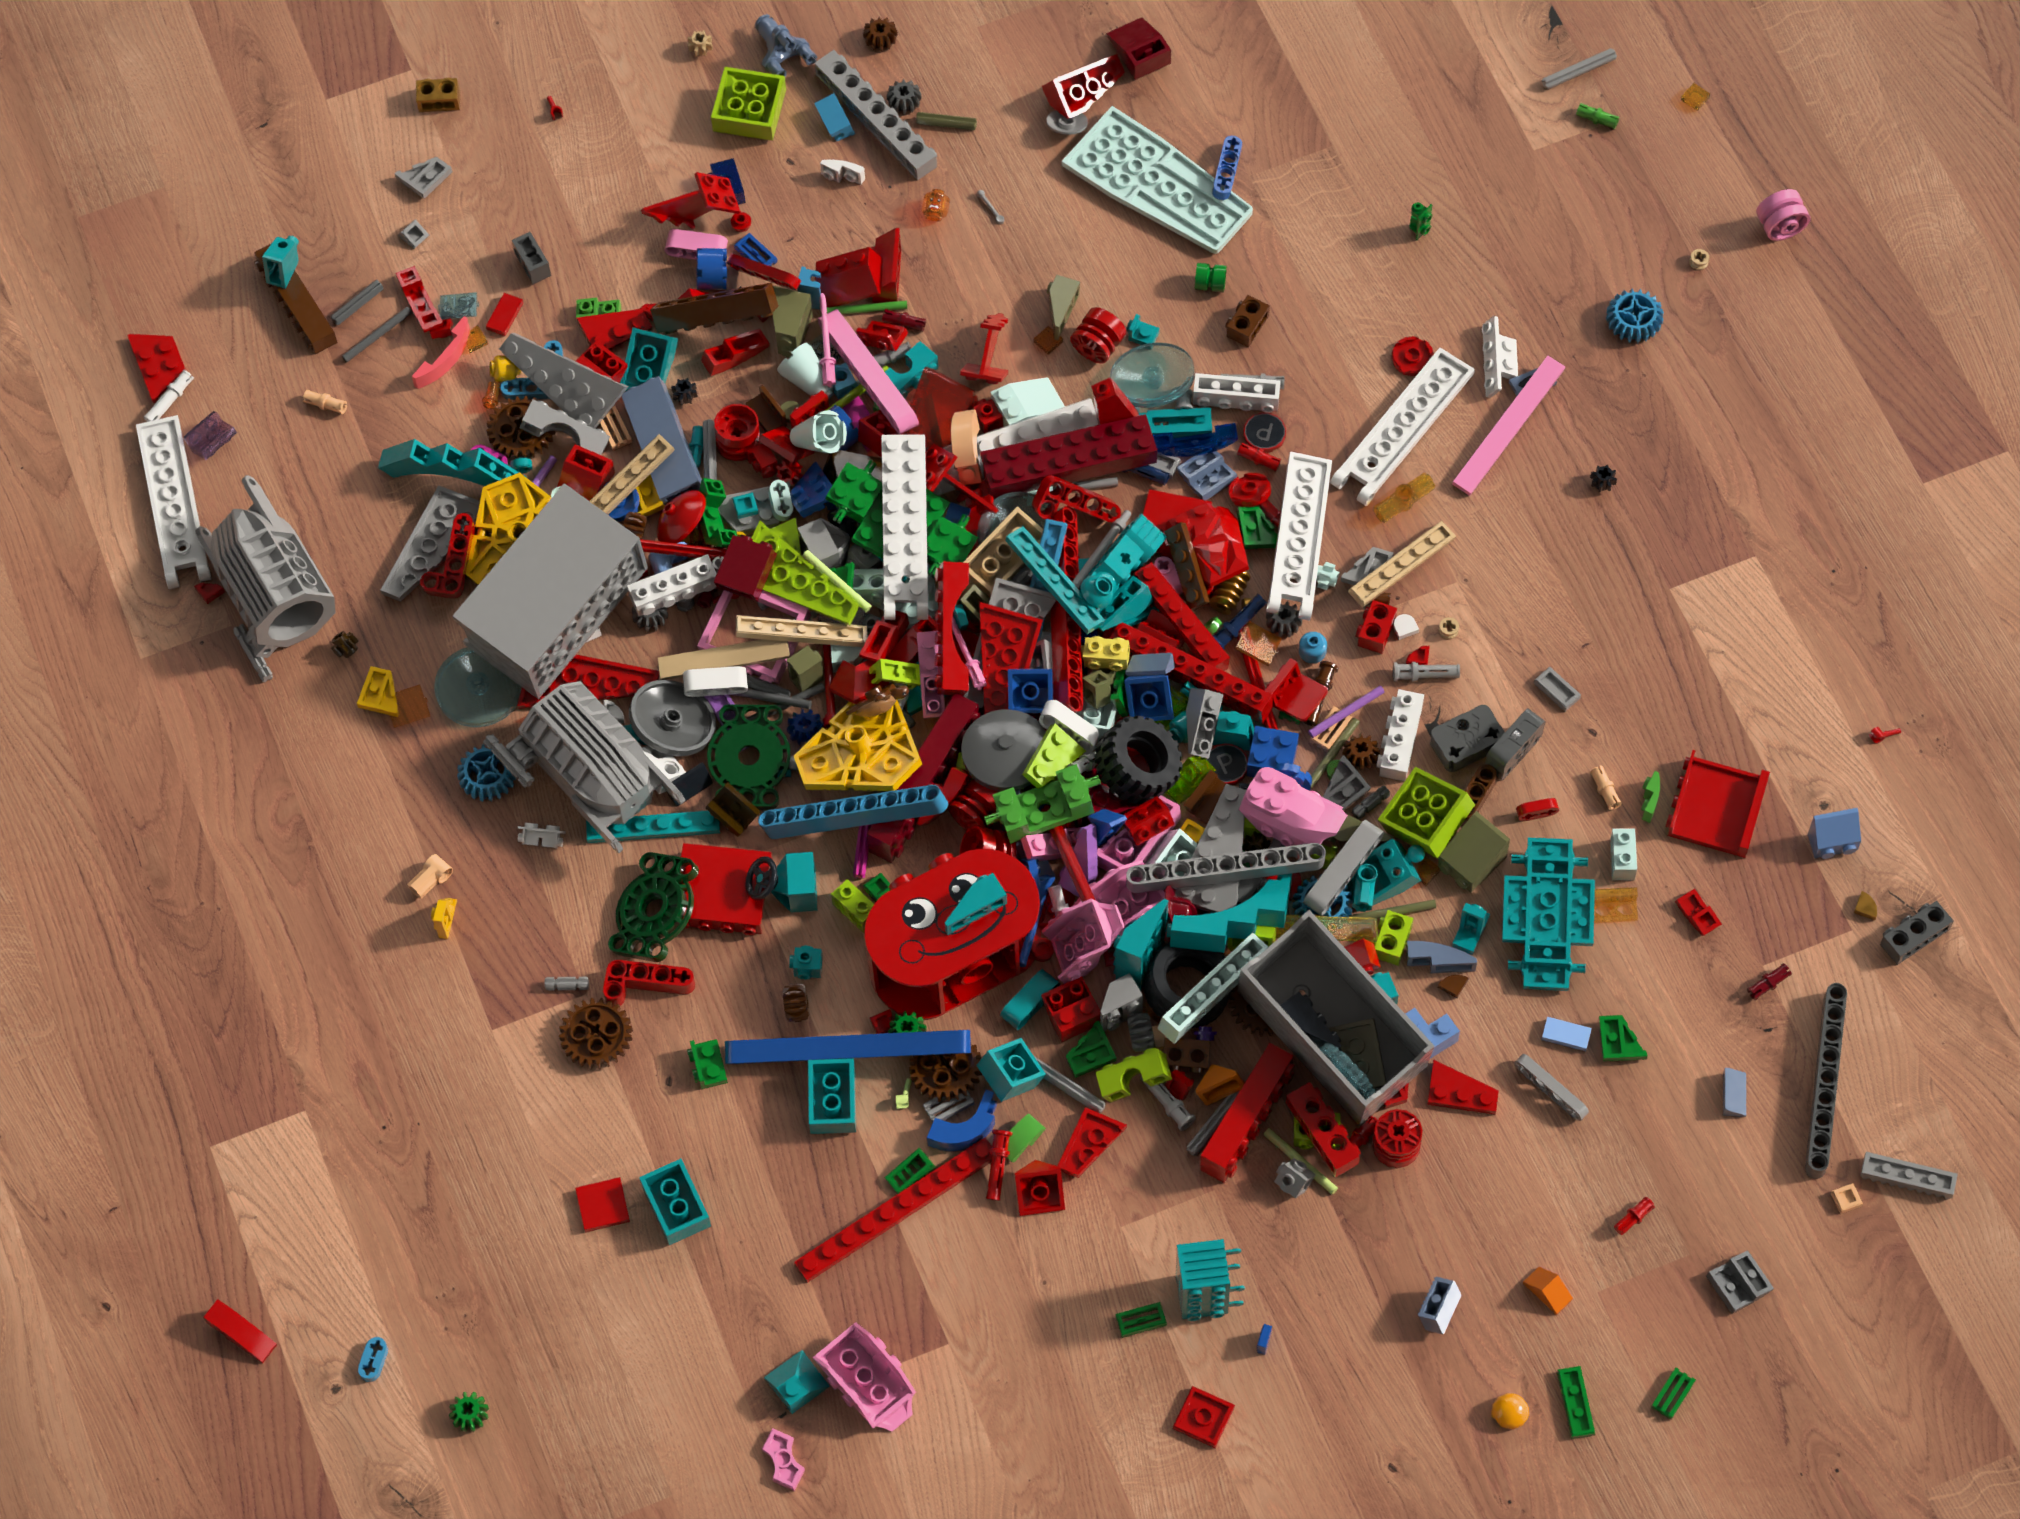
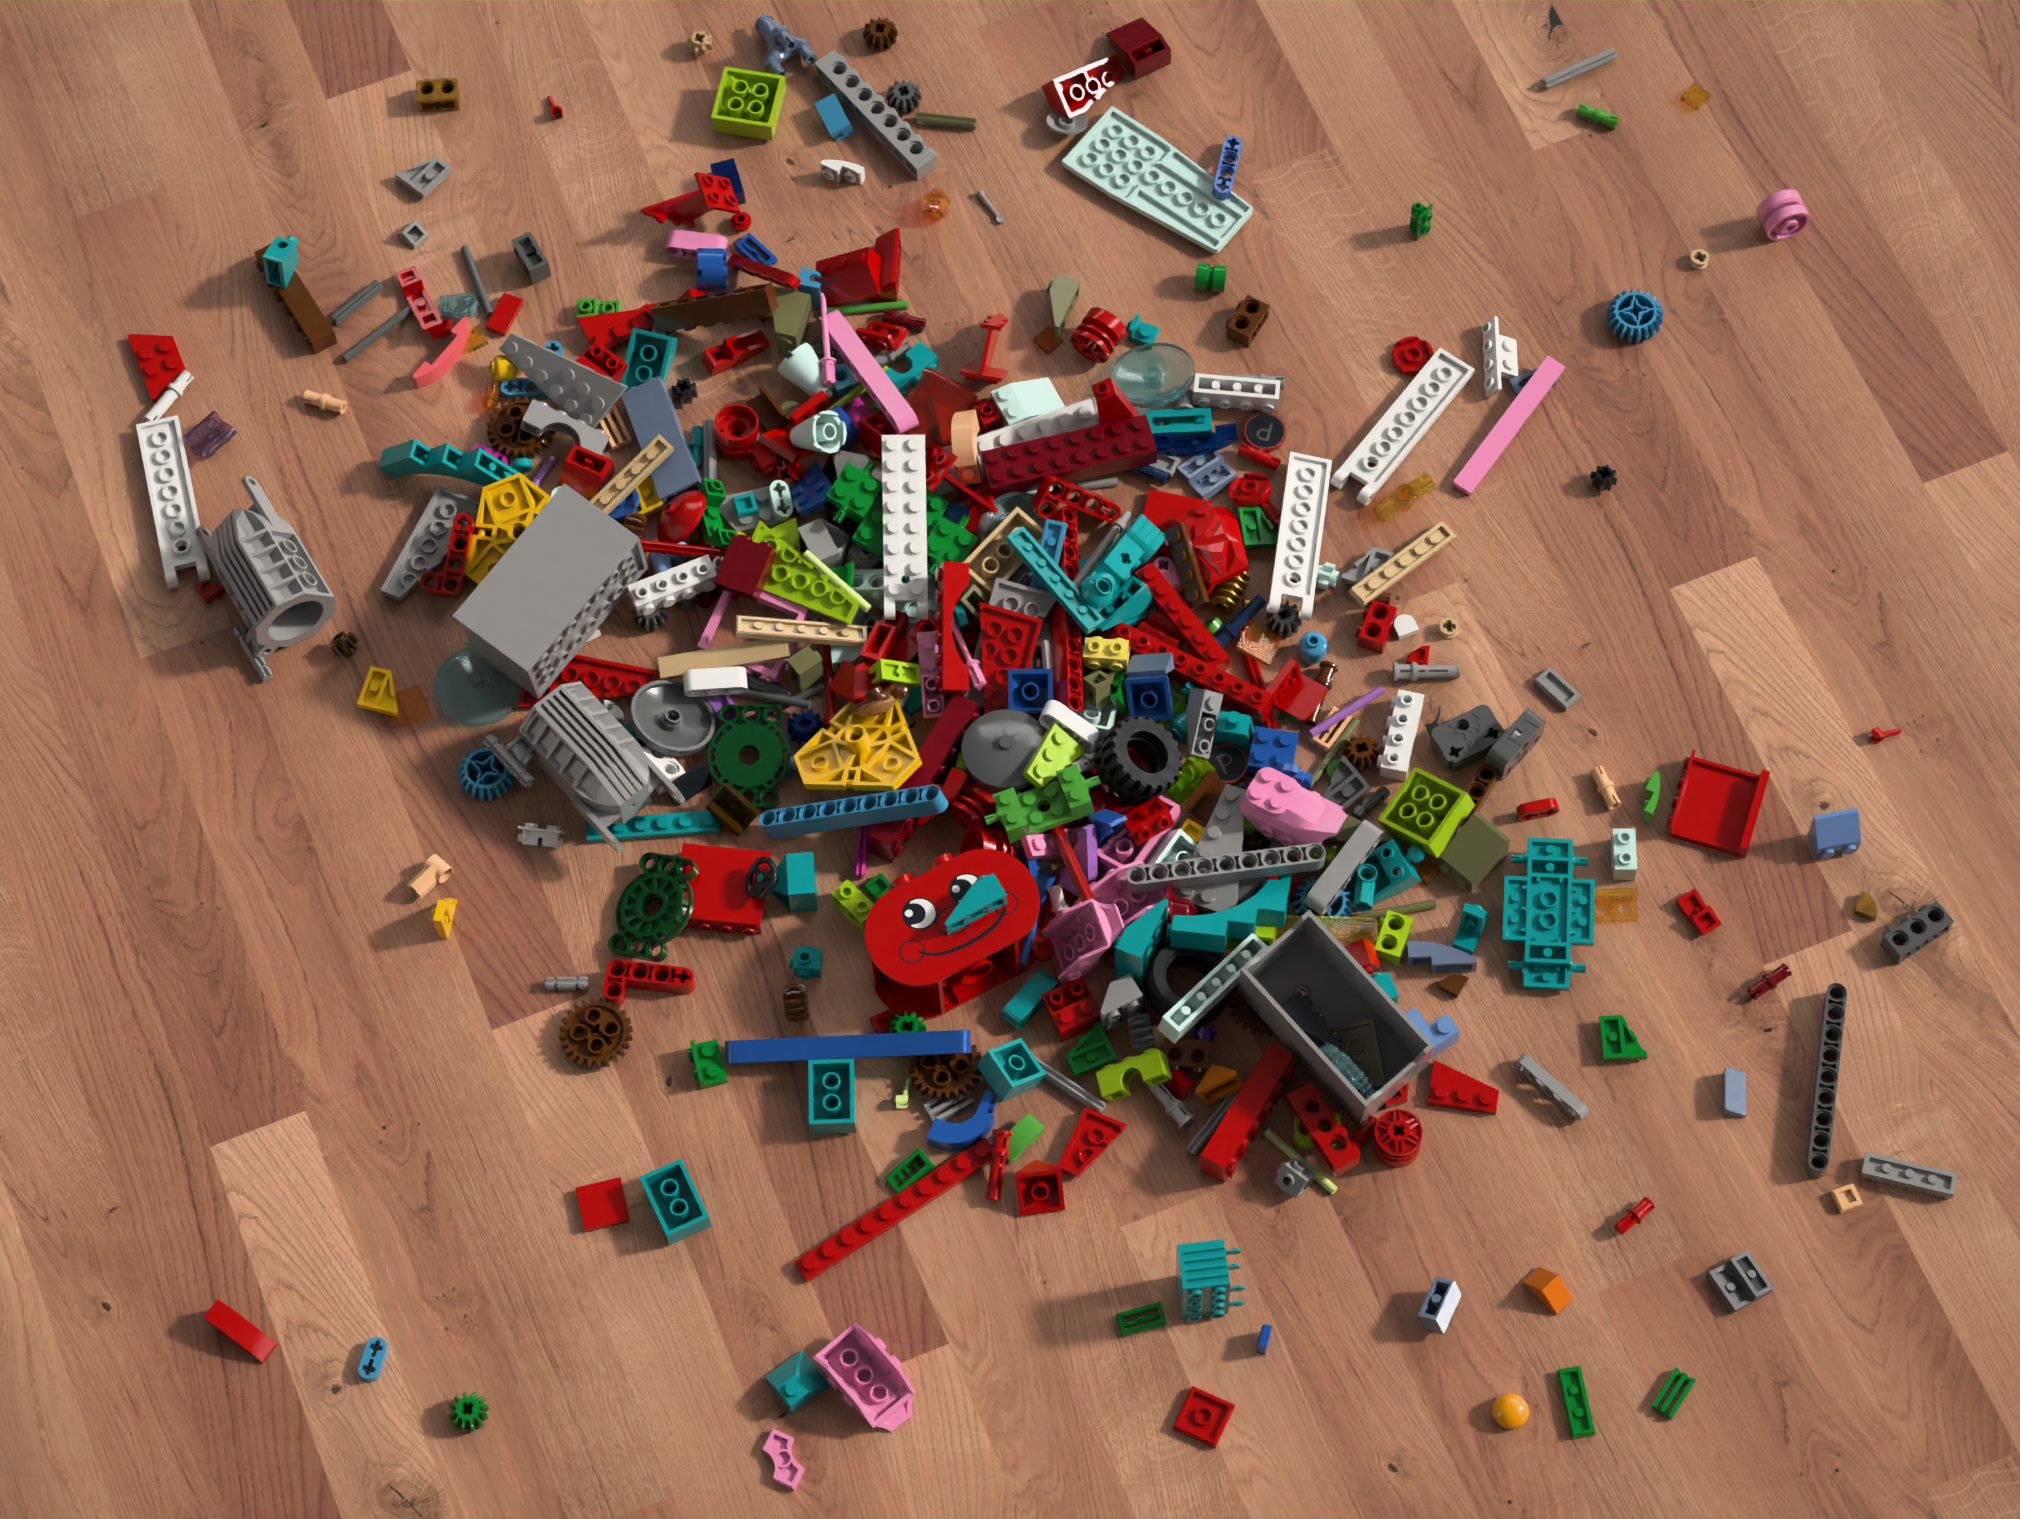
light blue tile [1541,1017,1592,1051] -> none
none -> dark grey bar [460,245,493,317]

